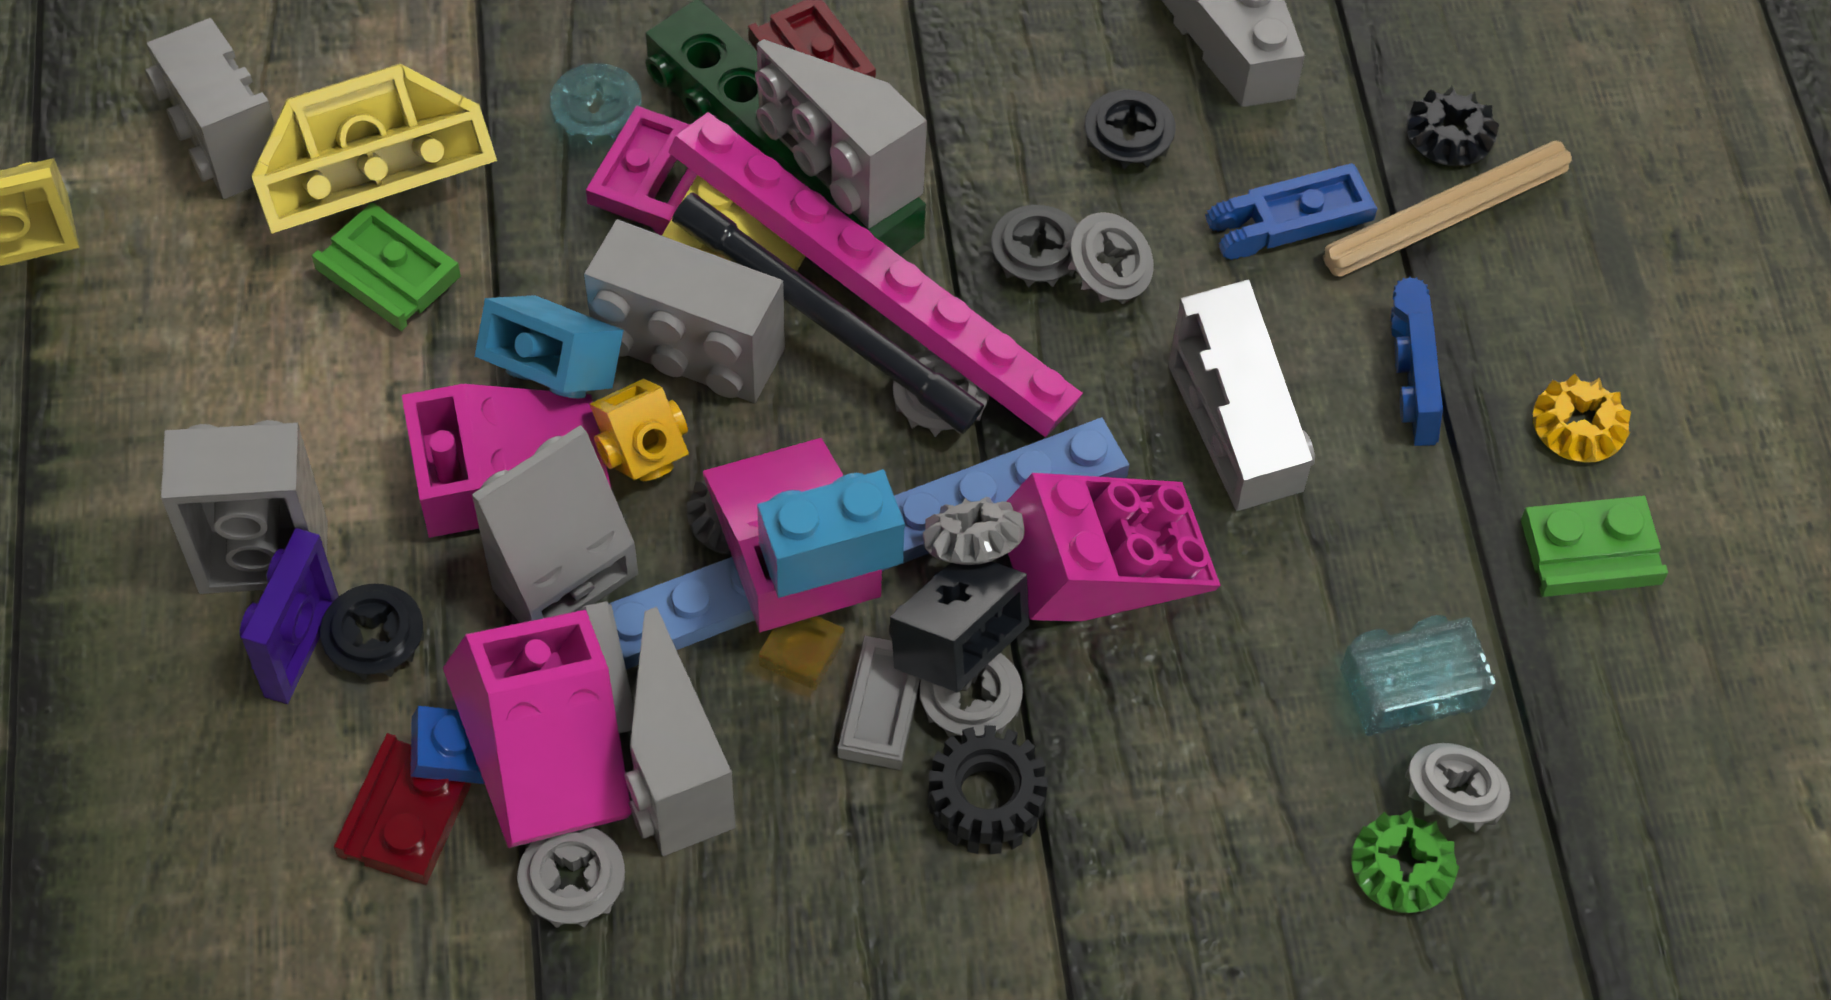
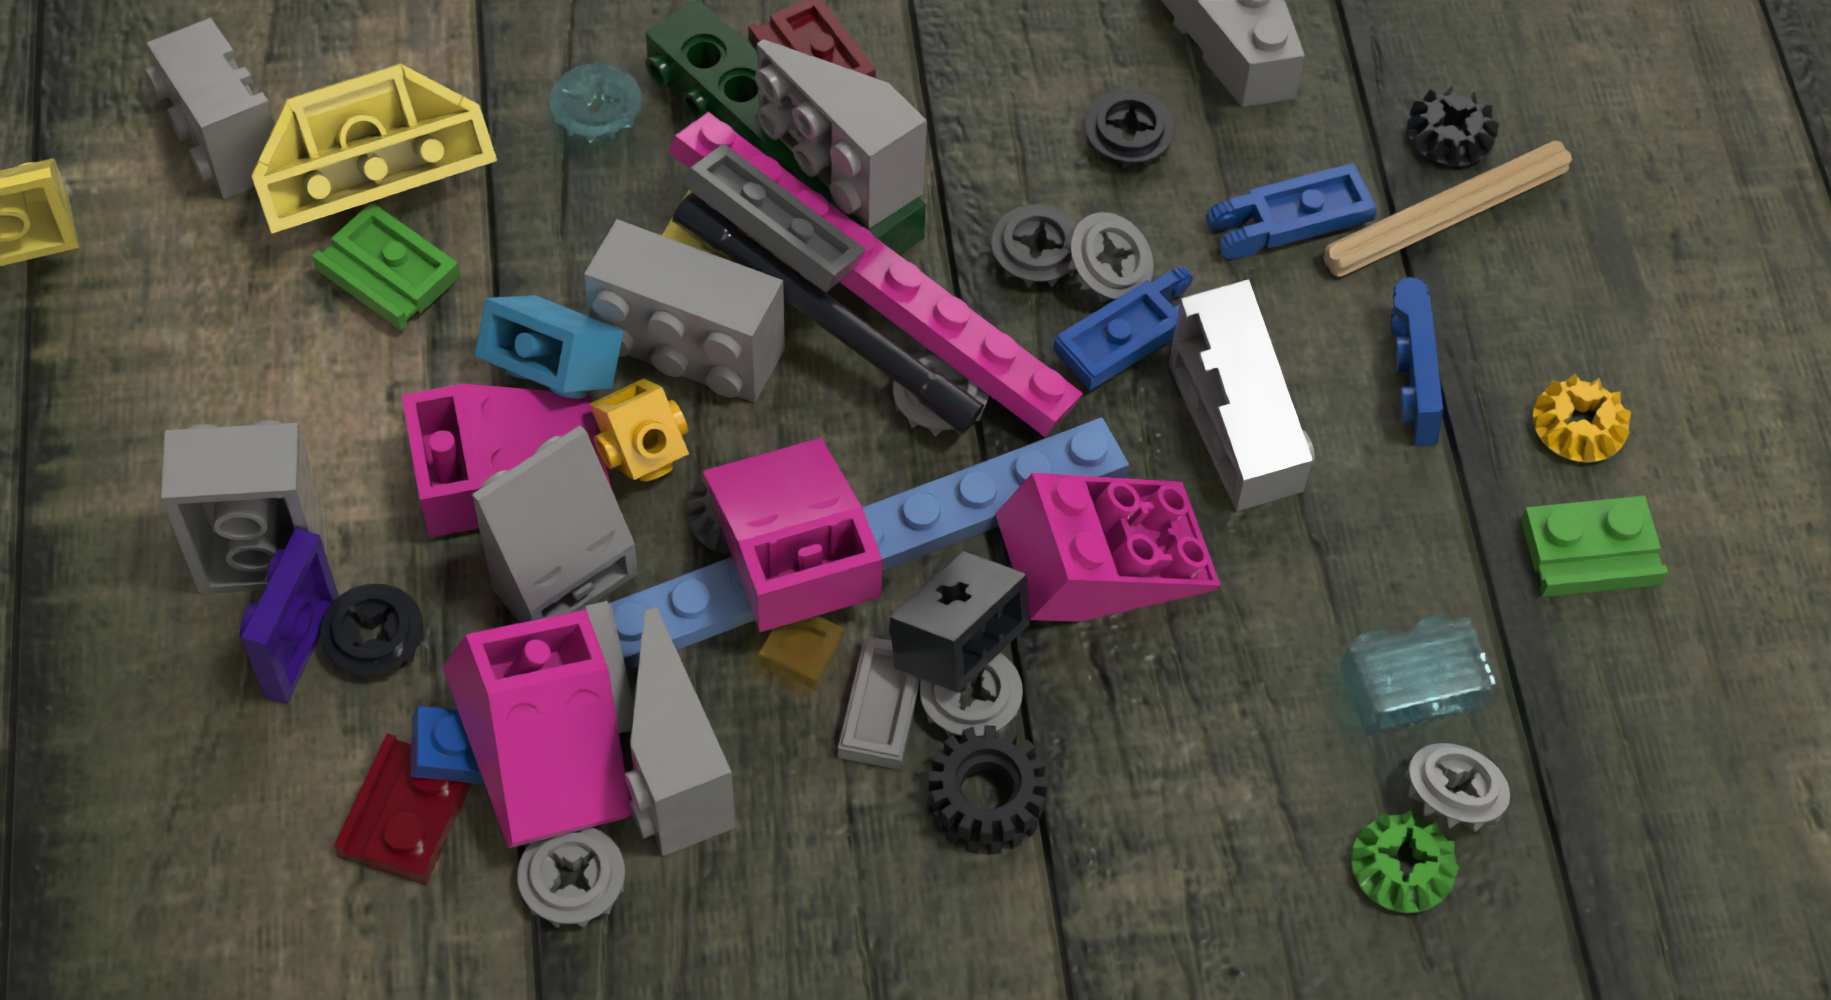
dark pink plate [586,105,697,236] -> none
dark azure brick [757,469,905,598] -> none
light grey gear [923,497,1024,565] -> none
none -> dark grey plate [683,143,866,292]
none -> blue hinge [1053,266,1203,391]

